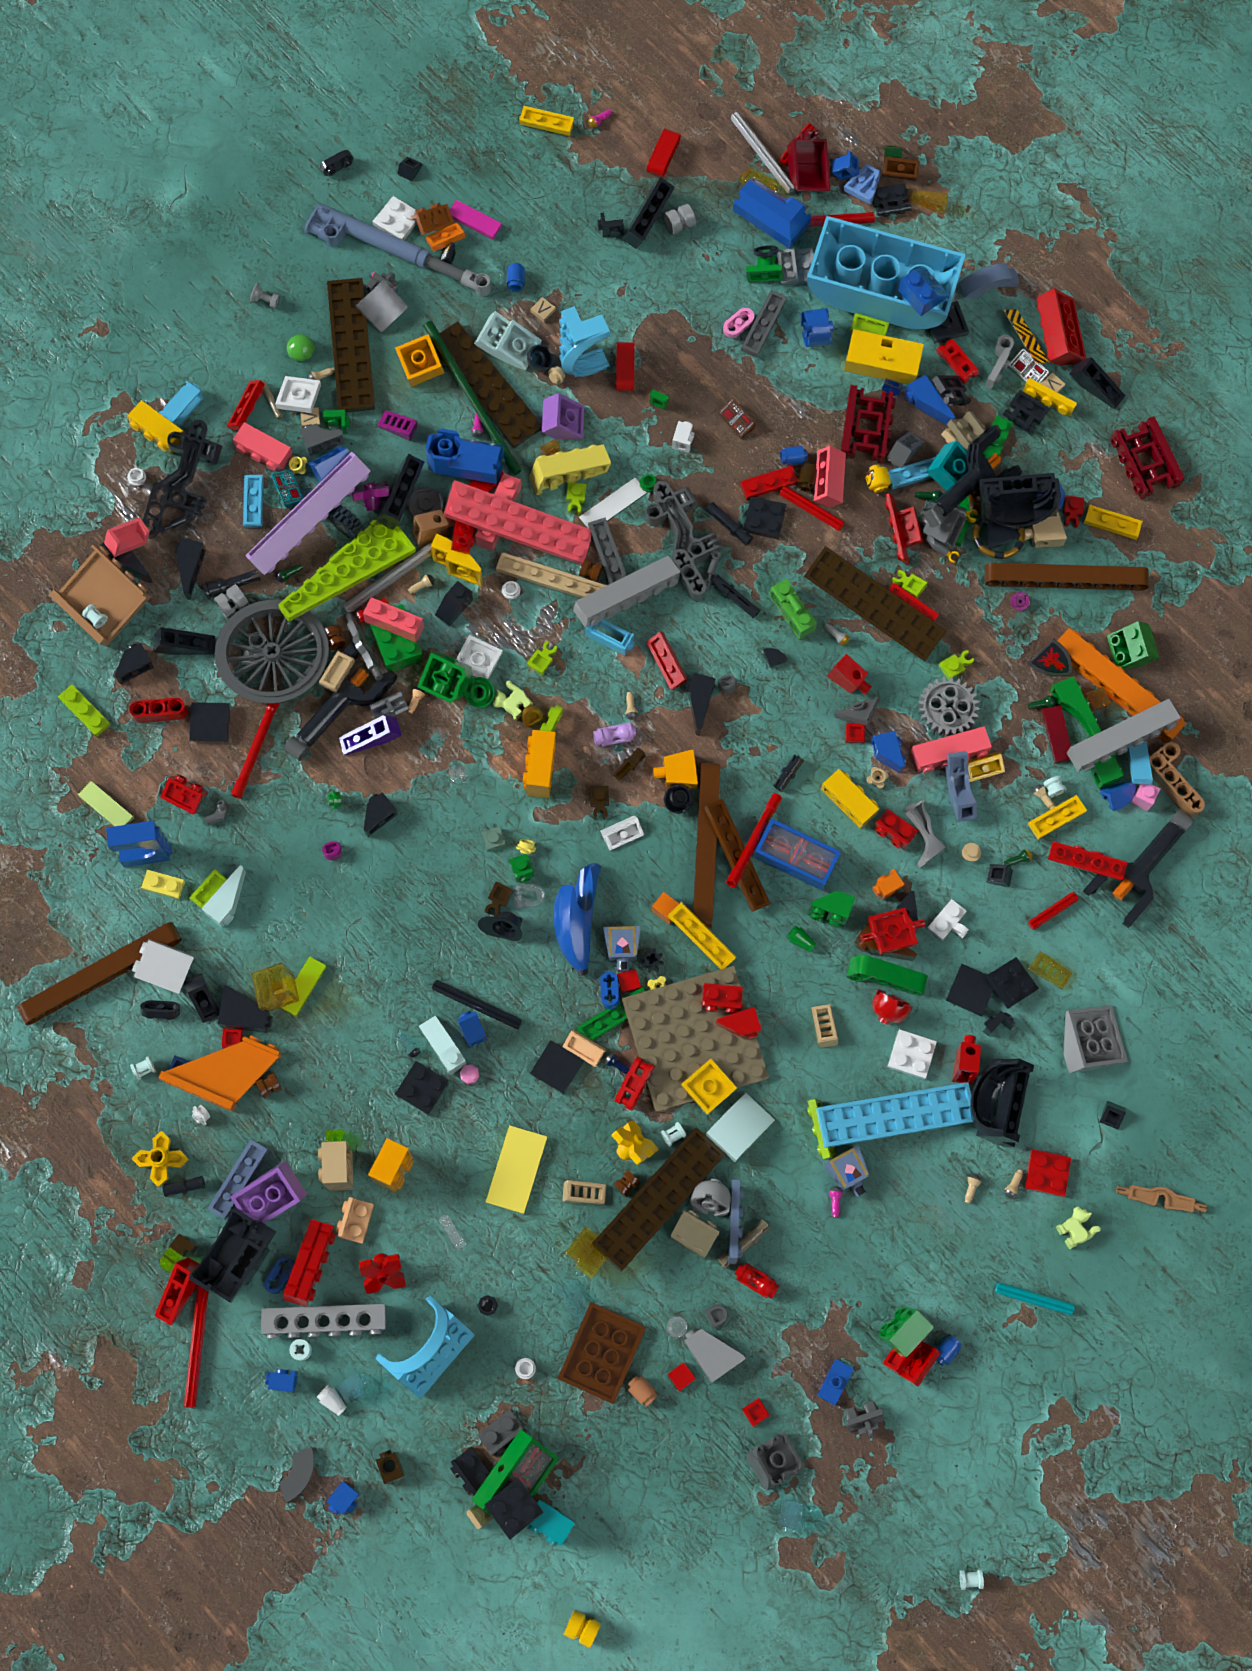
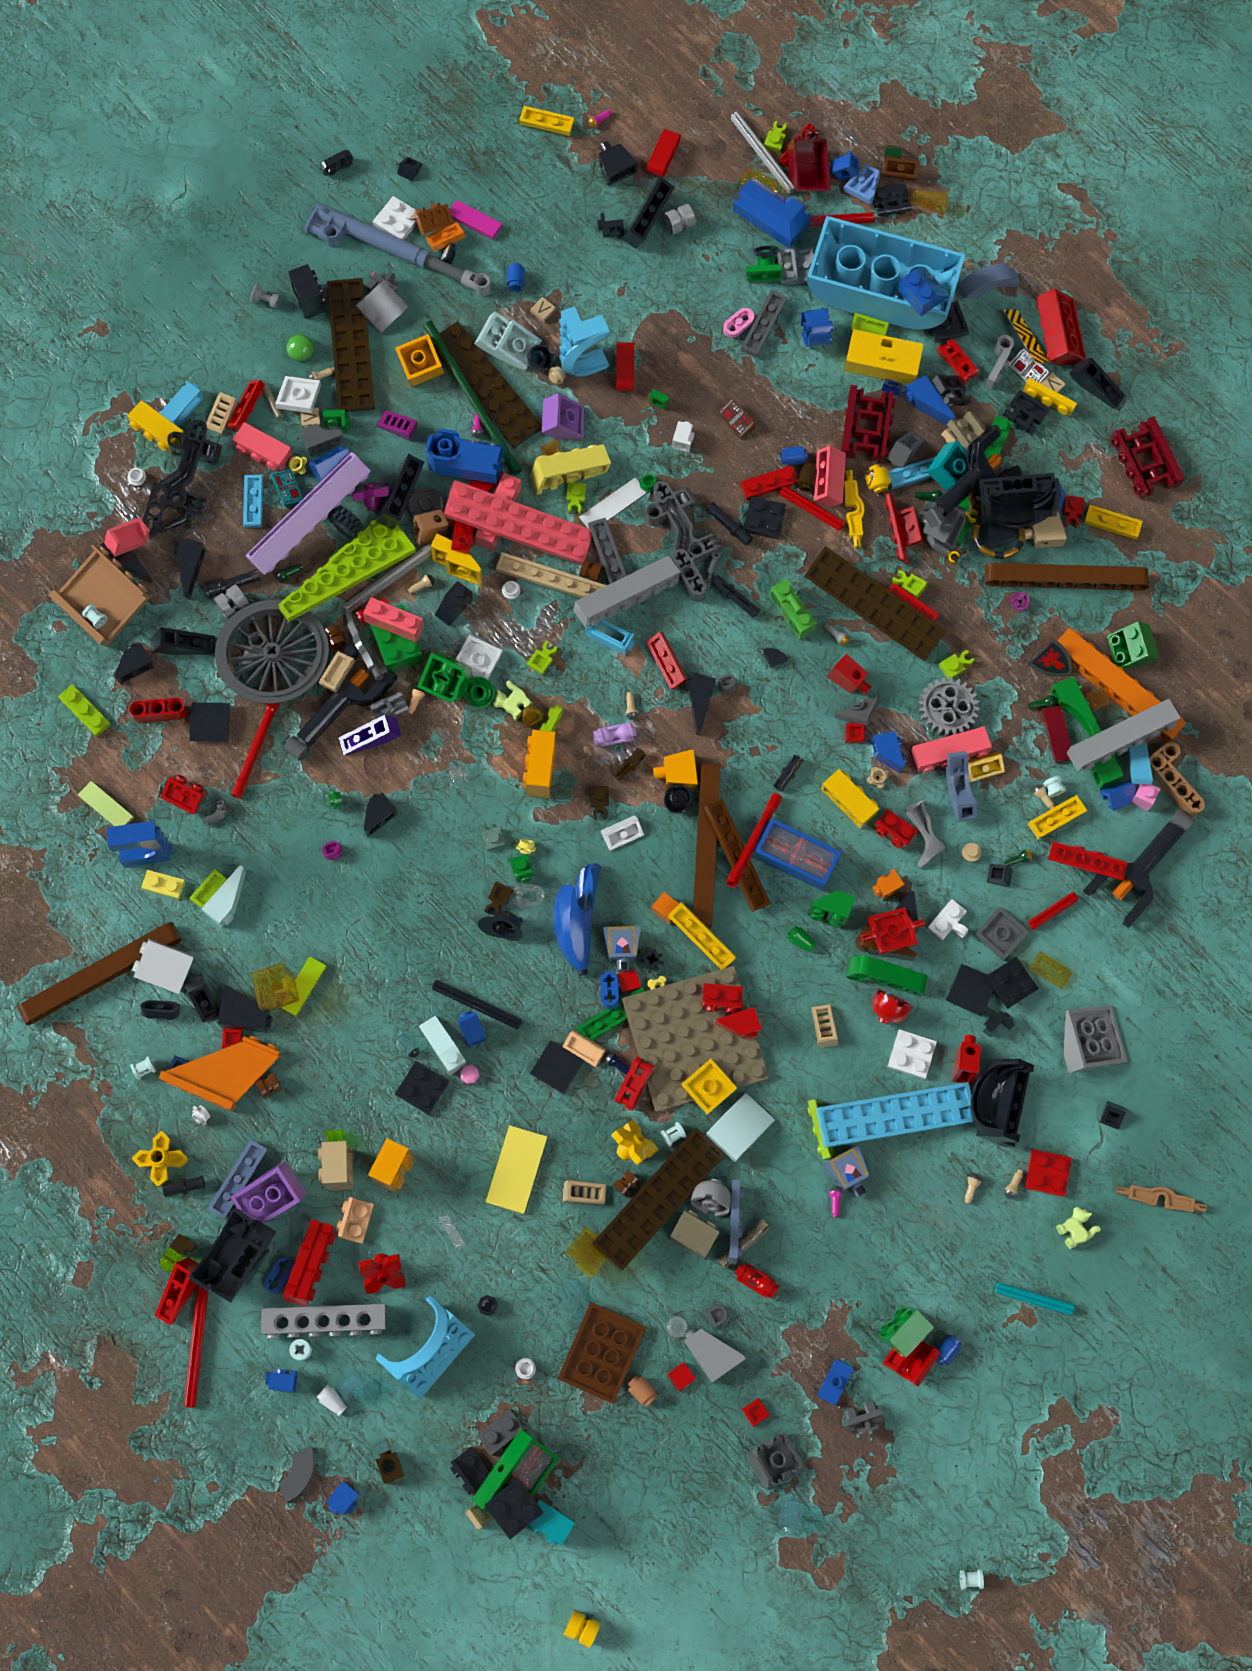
none -> tan slope [206,392,238,435]
none -> black brick [288,264,326,319]
none -> black torso [598,141,637,186]
none -> lime plate [764,121,786,153]
none -> yellow piece [844,470,864,549]
none -> dark grey tile [974,907,1029,961]

